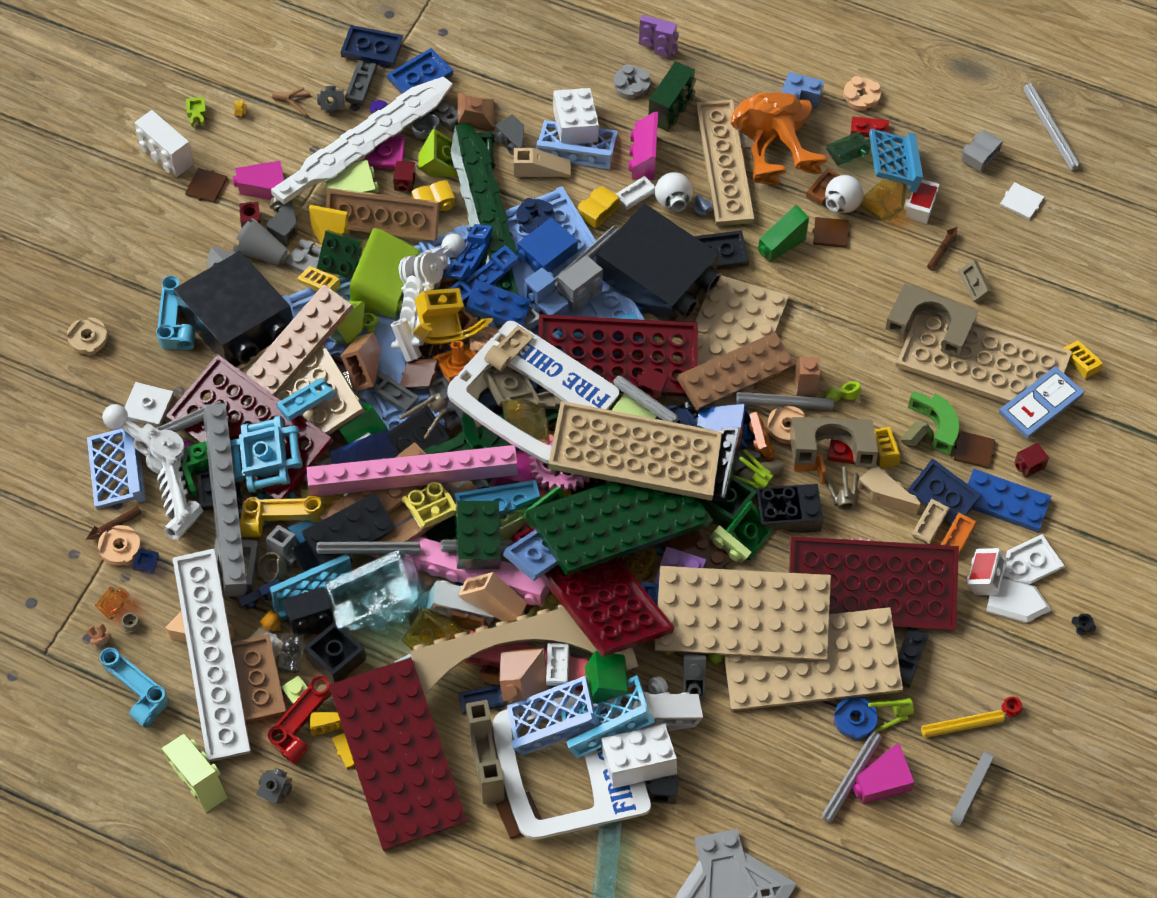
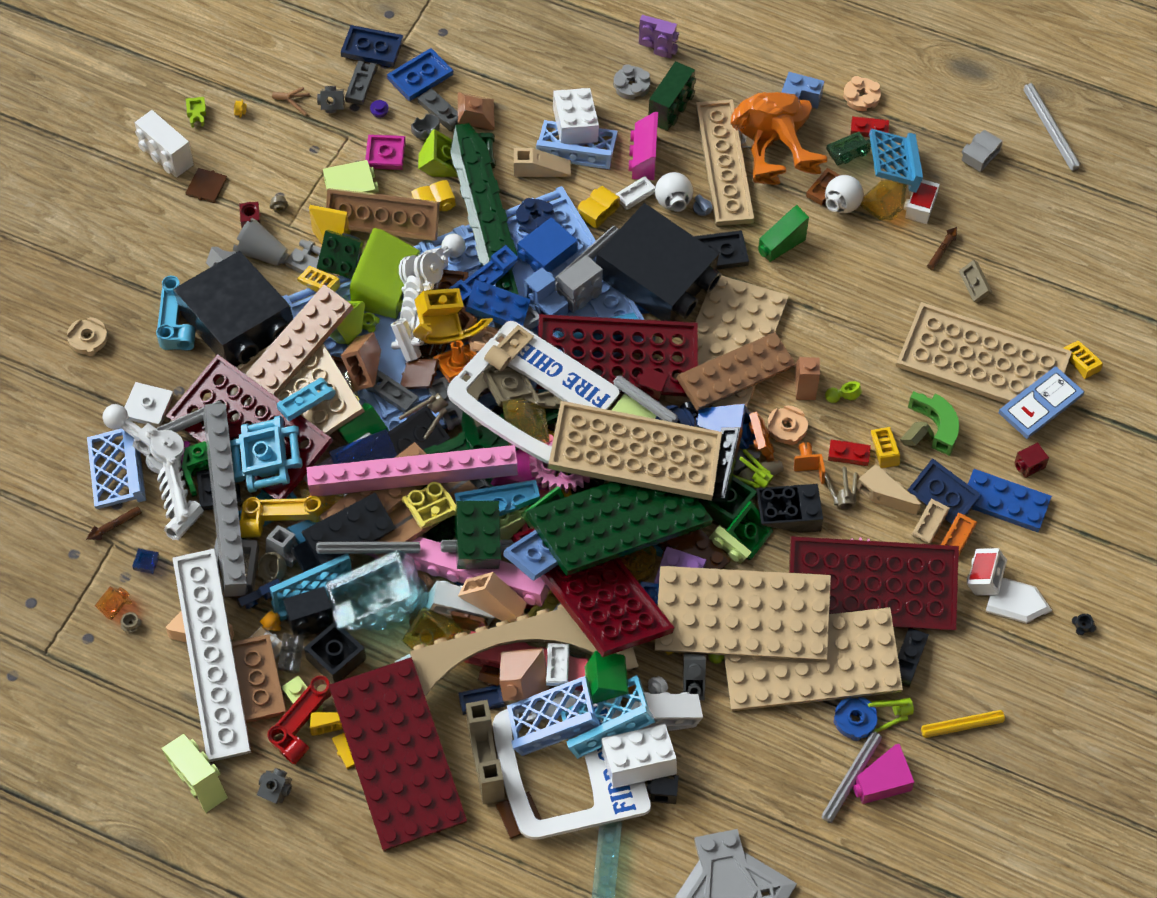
nougat plate [88,624,111,647] -> none
light nougat plate [98,525,141,566] -> none
medium azure piece [100,648,169,728] -> none
dark pink slope [233,161,284,200] -> none
dark grey slope [266,200,298,247] -> none
white plate [271,77,453,204] -> none
dark red brick [393,161,416,192] -> none
blue slope [444,224,493,280] -> none
dark grey slope [495,114,524,155] -> none
light grey axle [736,392,834,410] -> none
dark tan arch [789,417,878,467] -> none
reddish brown piece [812,217,850,248] -> none
dark tan arch [885,283,978,358] -> none
light grey beam [950,751,995,827] -> none
reddish brown piece [954,431,995,469] -> none
white piece [1000,182,1044,220] -> none
red plate [1001,696,1023,717] -> none
white tile [1003,534,1065,585] -> none

